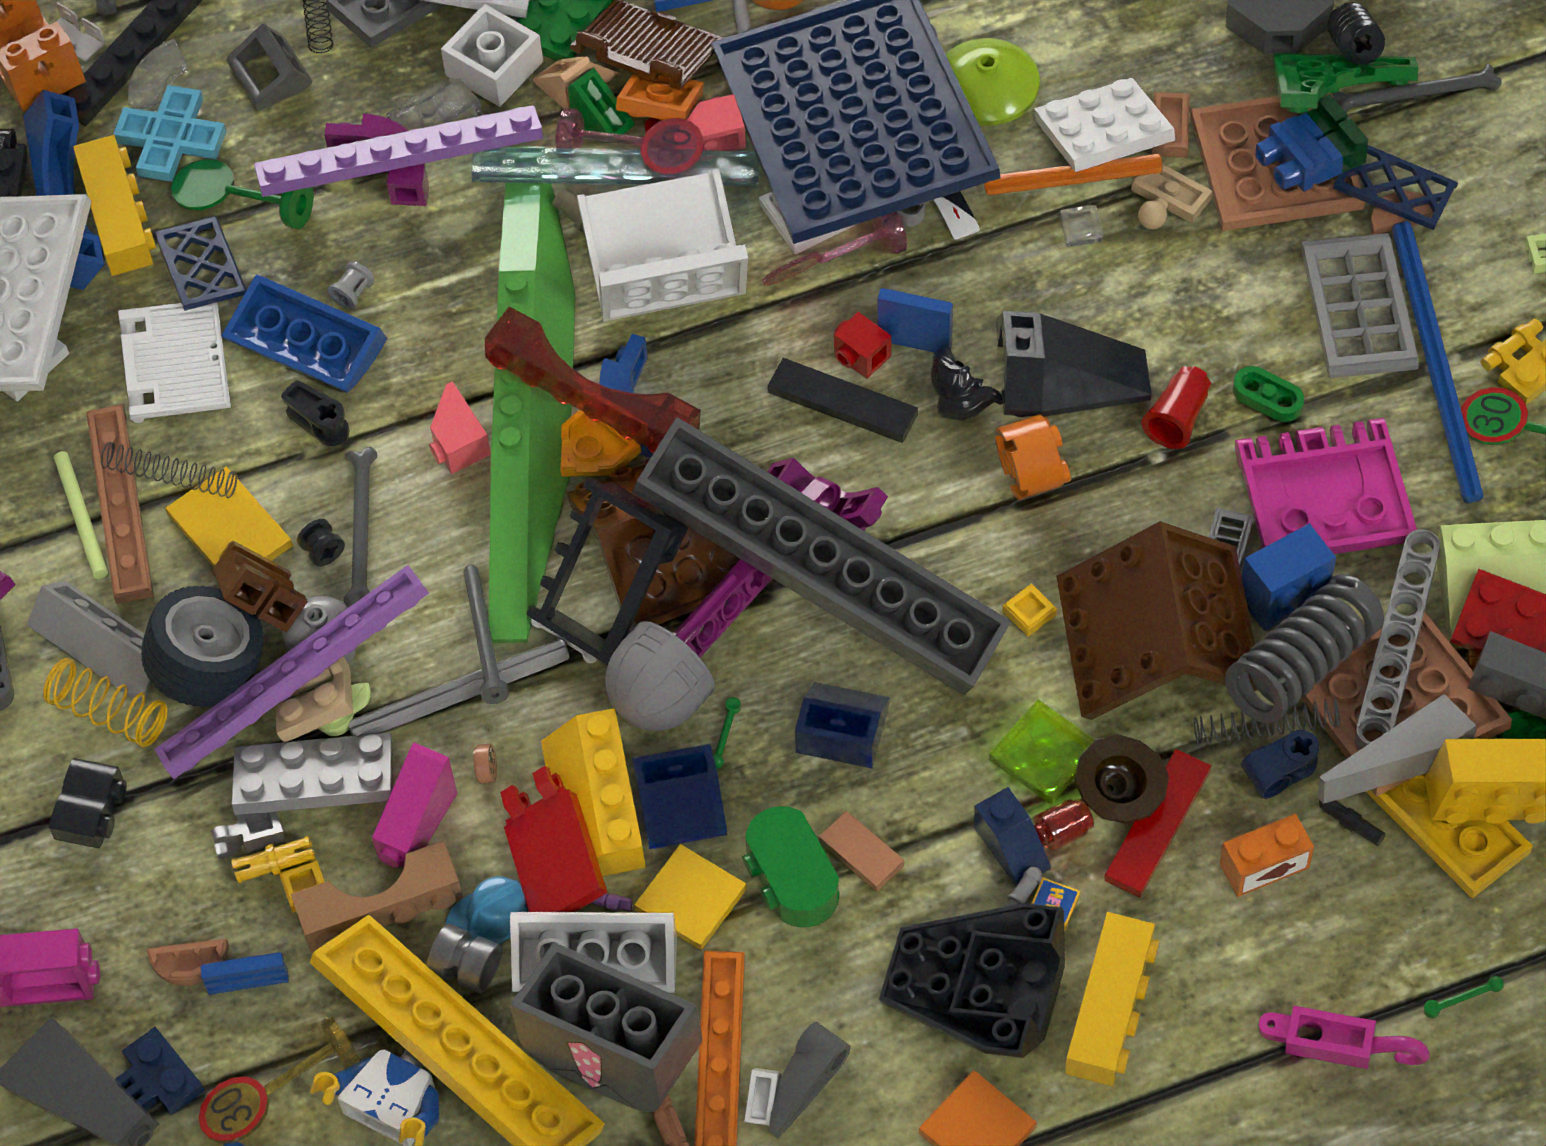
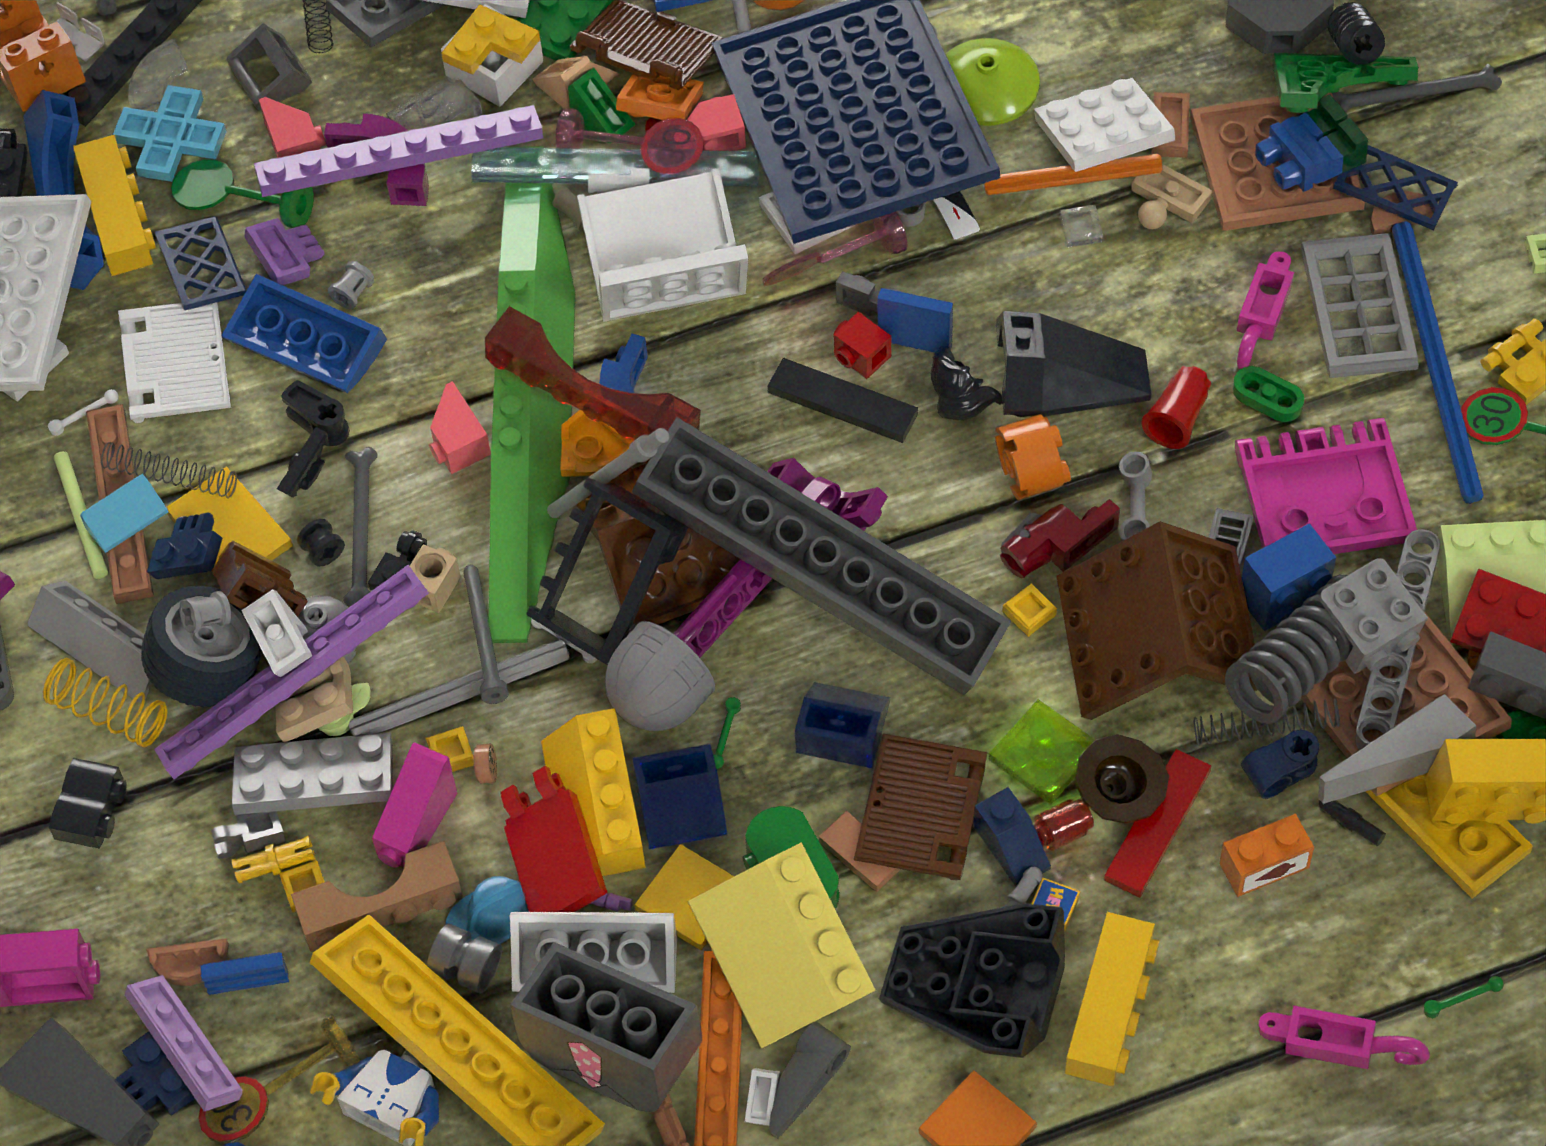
none -> white hinge [48,389,119,436]
none -> medium azure slope [80,474,168,553]
none -> lavender tile [125,975,243,1112]
none -> dark blue hinge [147,513,223,579]
none -> light grey bush [179,591,231,633]
none -> white slope [241,589,312,677]
none -> medium lavender hinge [245,218,324,285]
none -> coral slope [259,97,326,158]
none -> black plate [277,427,329,497]
none -> black plate [368,530,427,590]
none -> tan brick [410,544,461,613]
none -> yellow tile [426,726,474,772]
none -> yellow plate [441,4,540,75]
none -> light grey bar [547,428,669,518]
none -> white piece [588,163,651,193]
none -> light yellow slope [688,842,876,1049]
none -> flat silver plate [836,271,900,315]
none -> reddish brown window [854,733,988,881]
none -> dark red plate [1000,499,1120,578]
none -> light grey bar [1119,452,1152,541]
none -> dark pink piece [1237,251,1294,369]
none -> light grey bracket [1319,558,1428,674]

